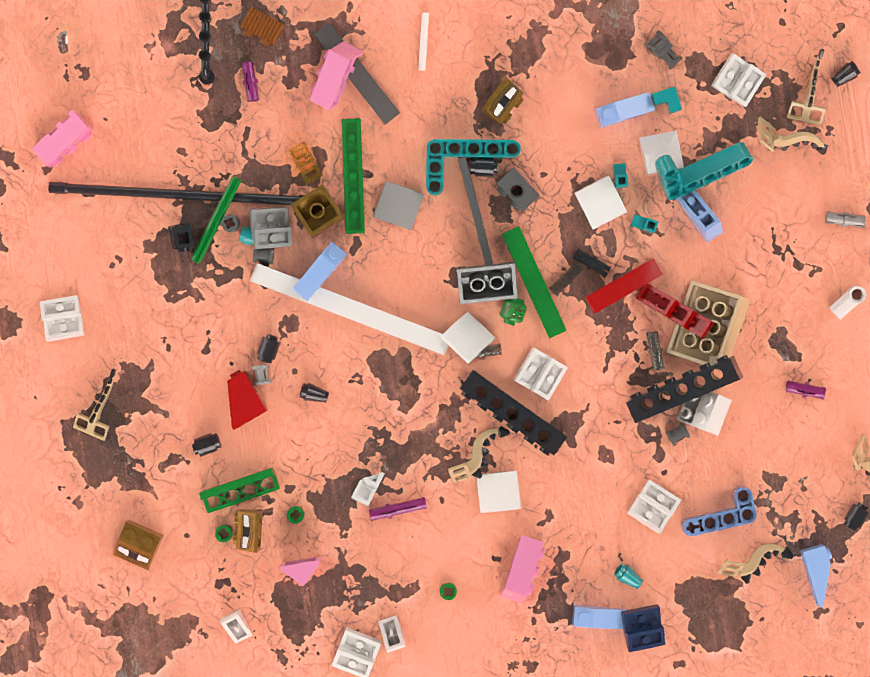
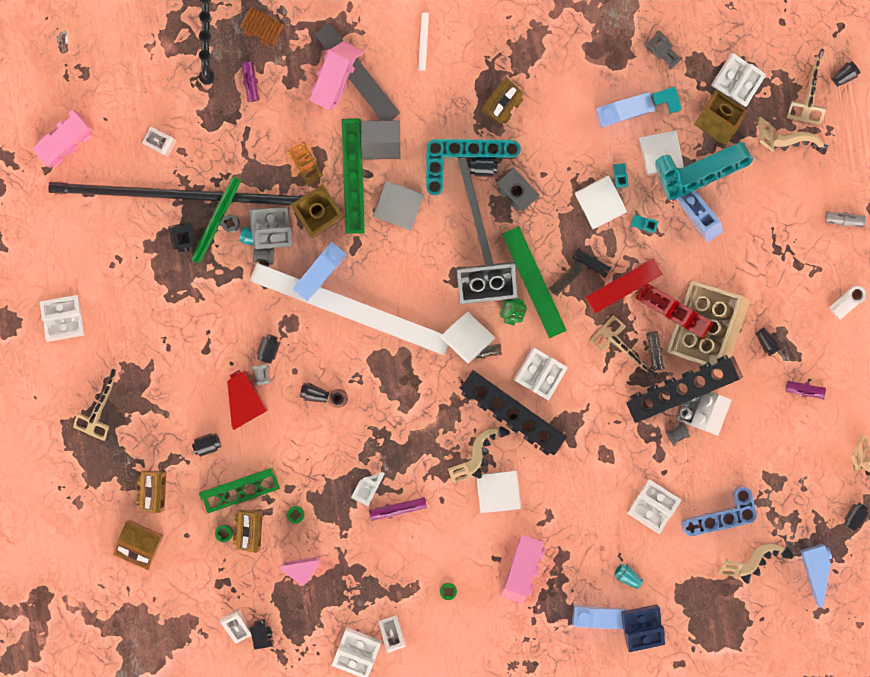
none -> pearl gold slope [136,470,167,513]
none -> white slope [142,126,177,157]
none -> black brick [250,619,275,650]
none -> cone [329,389,348,408]
none -> slope [361,120,401,159]
none -> tan piece [590,315,657,378]
none -> pearl gold slope [694,89,748,145]
none -> black cone [755,327,782,357]

